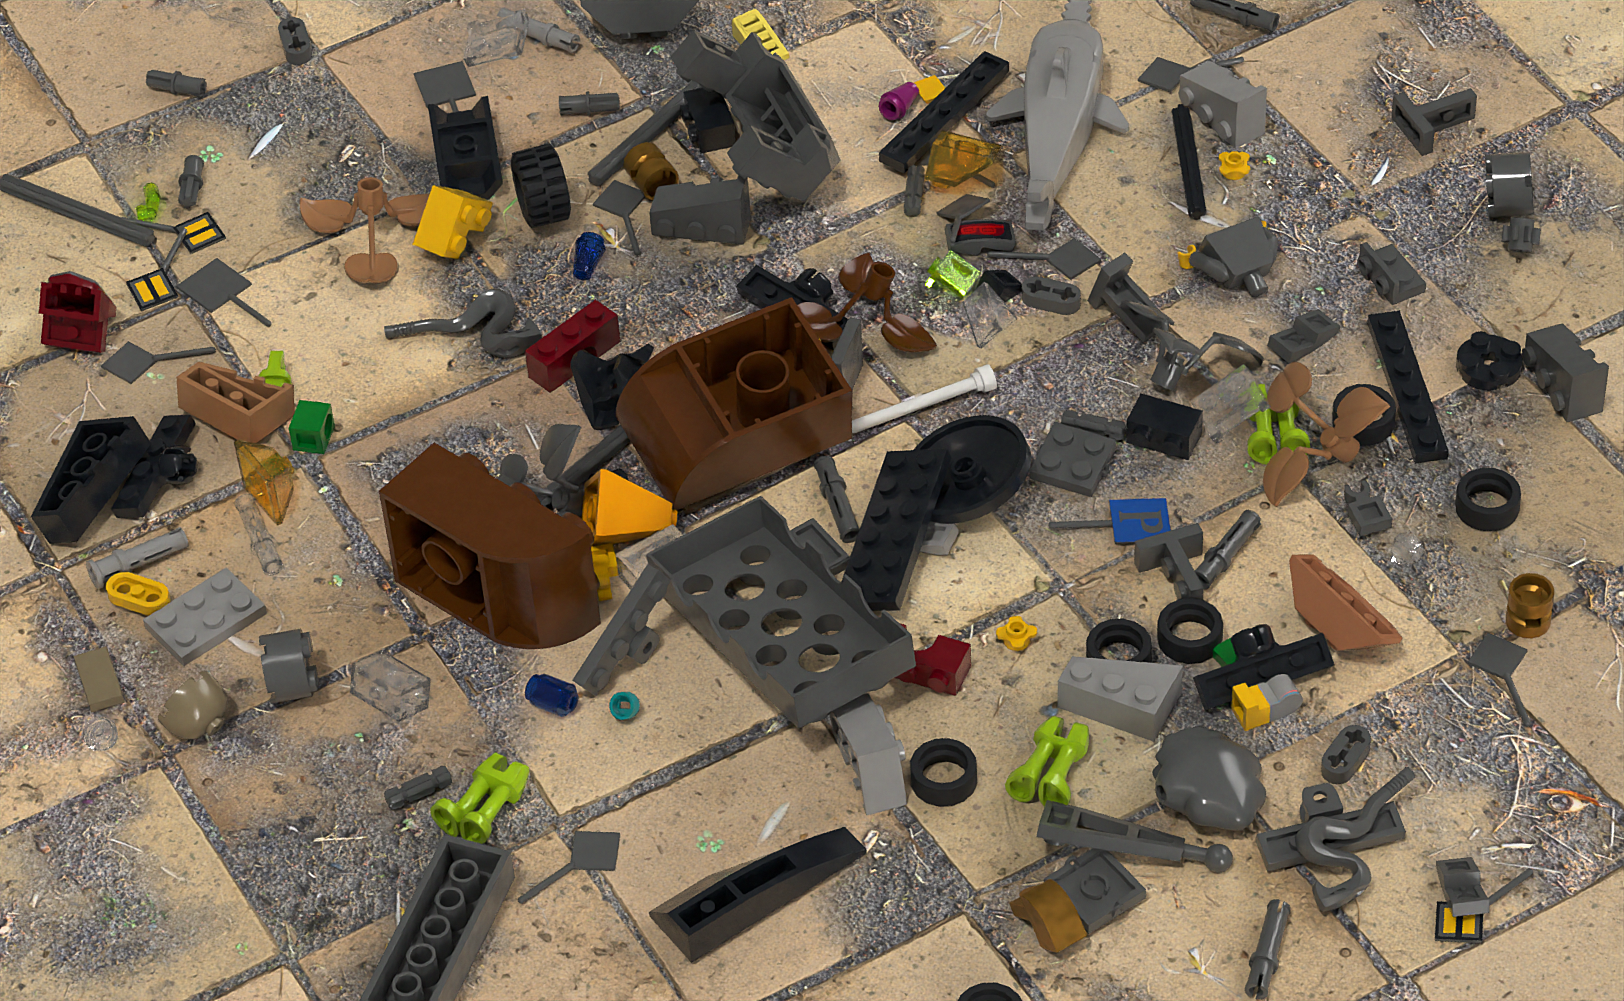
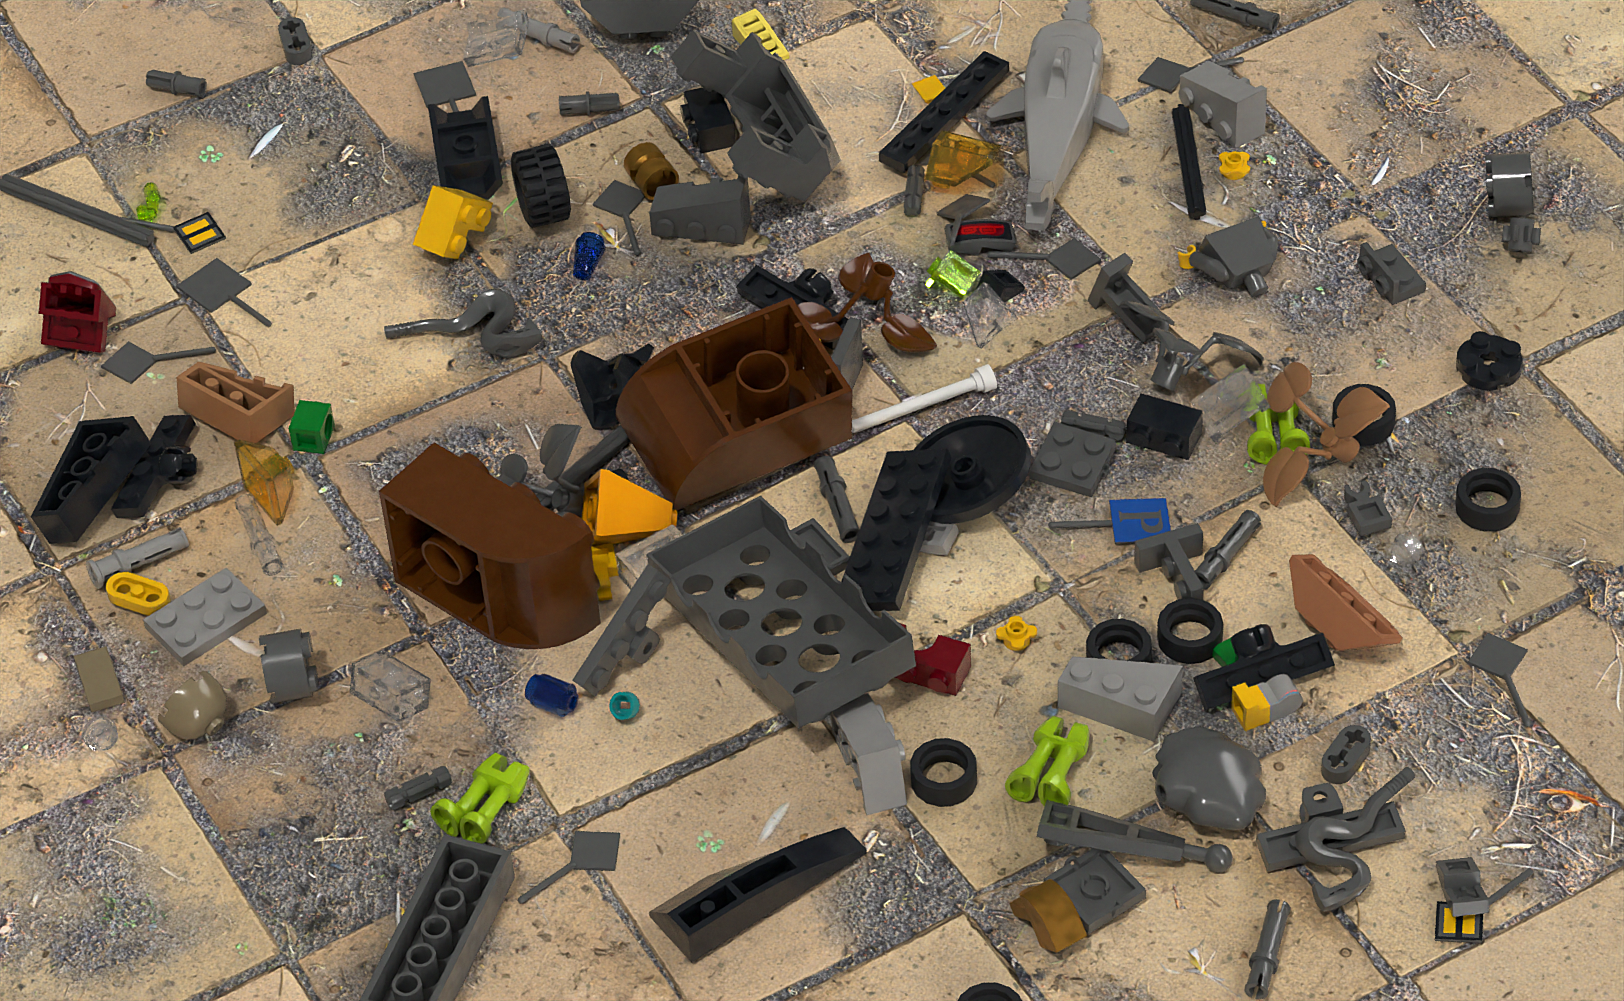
piece [126,228,187,311] -> none
dark grey axle [178,155,204,209] -> none
lime piece [259,351,292,387] -> none
medium nougat plant [300,177,430,283] -> none
dark red arch [525,299,621,393] -> none
dark grey axle [587,81,702,186] -> none
magenta cone [878,82,919,120] -> none
dark grey beam [1022,276,1081,315] -> none
dark grey slope [1267,309,1340,363] -> none
black plate [1367,310,1448,464] -> none
dark grey bracket [1392,88,1477,156] -> none
pearl gold wheel [1506,573,1554,639] -> none
dark grey wedge [1522,323,1609,422] -> none

